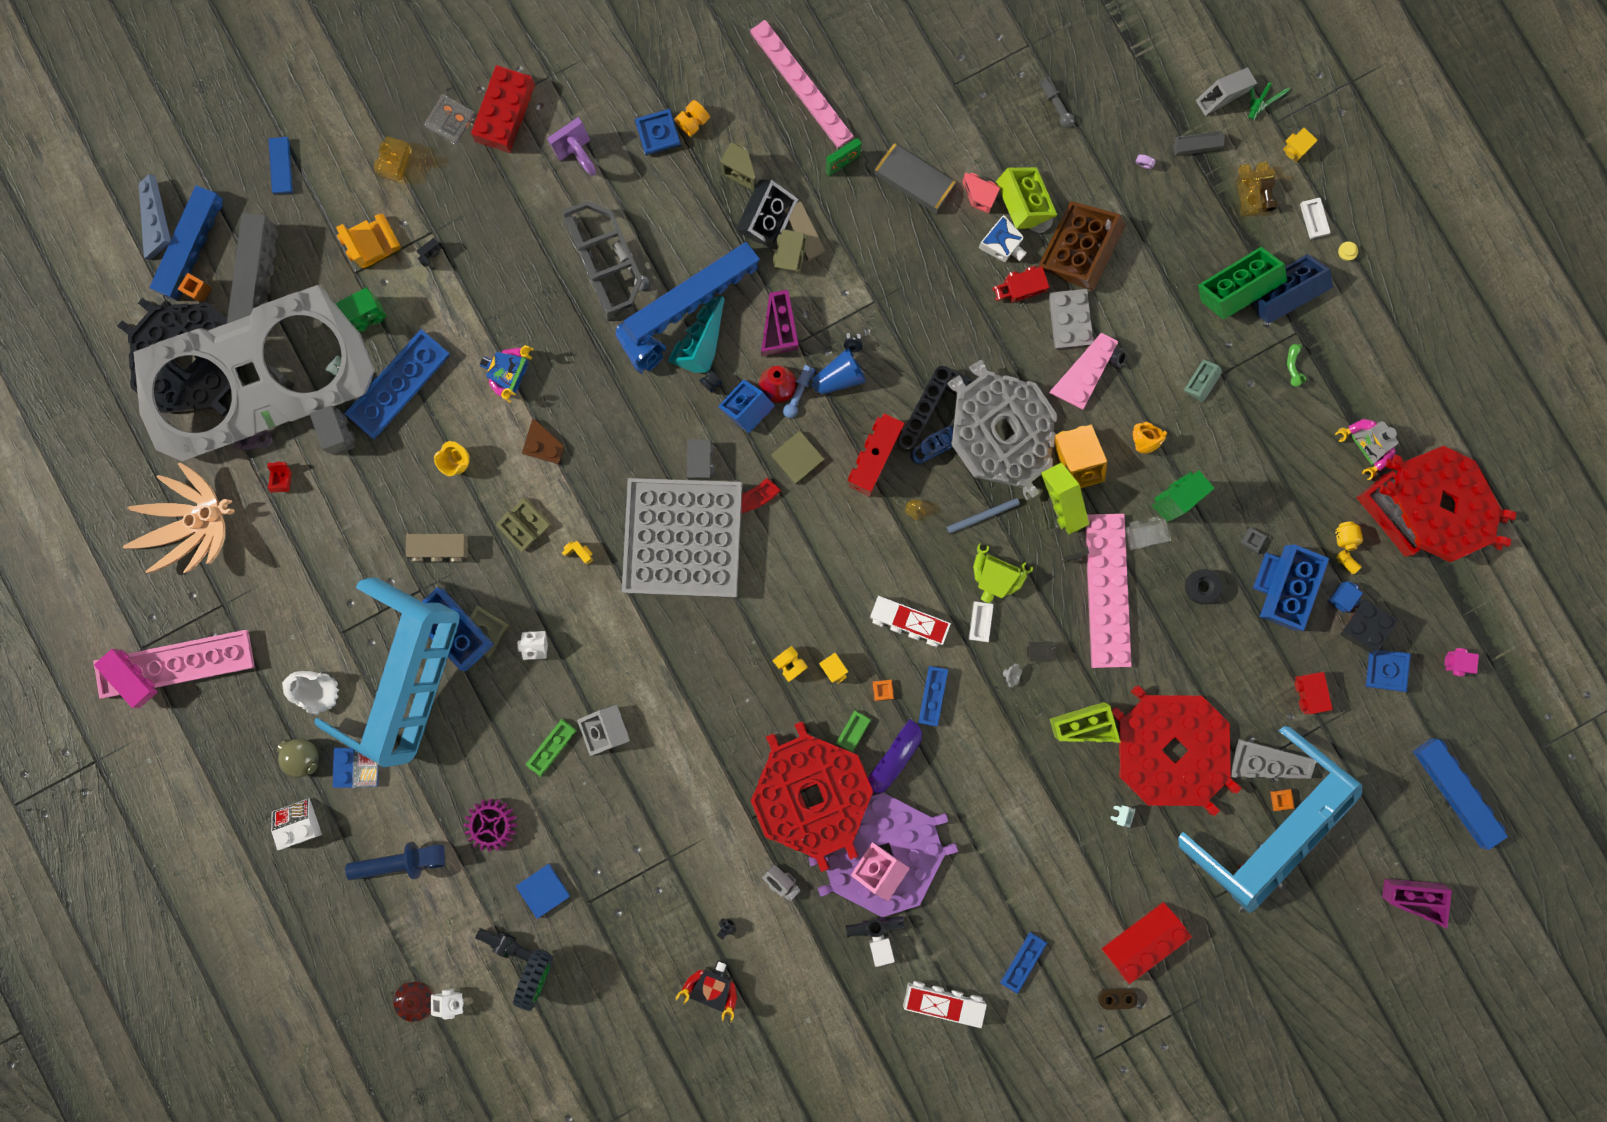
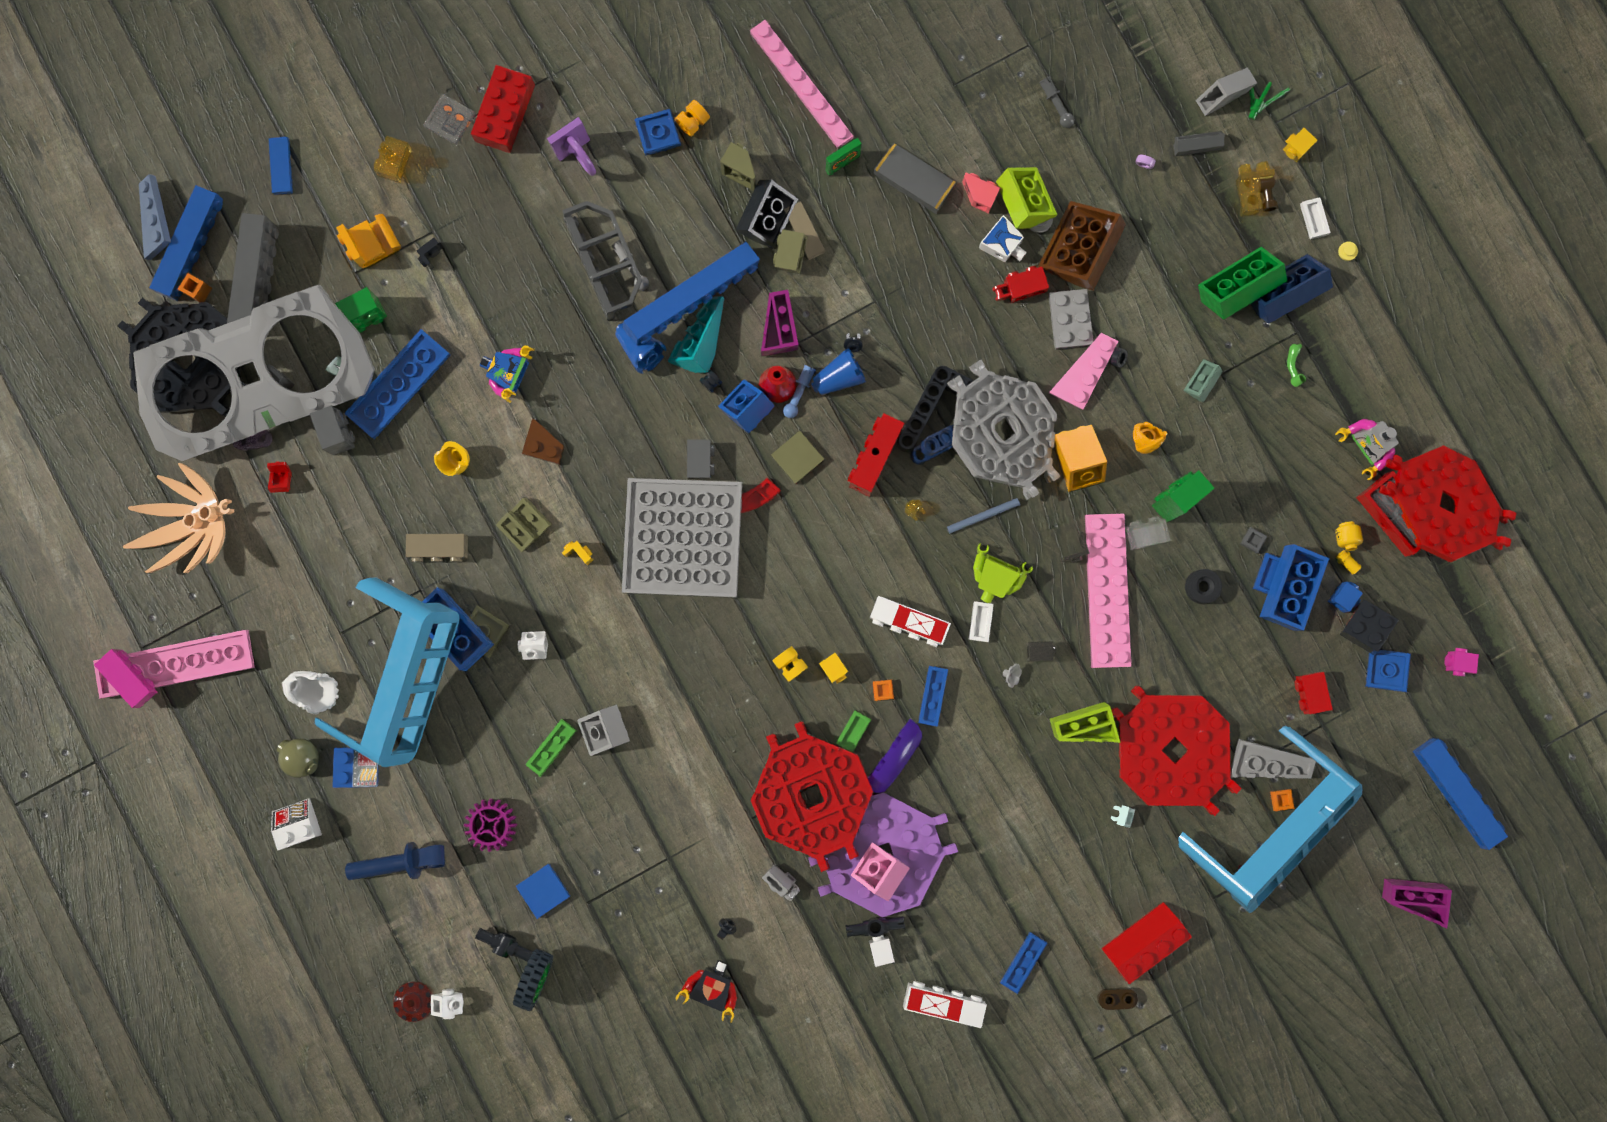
lime wedge [1041,463,1089,535] -> none

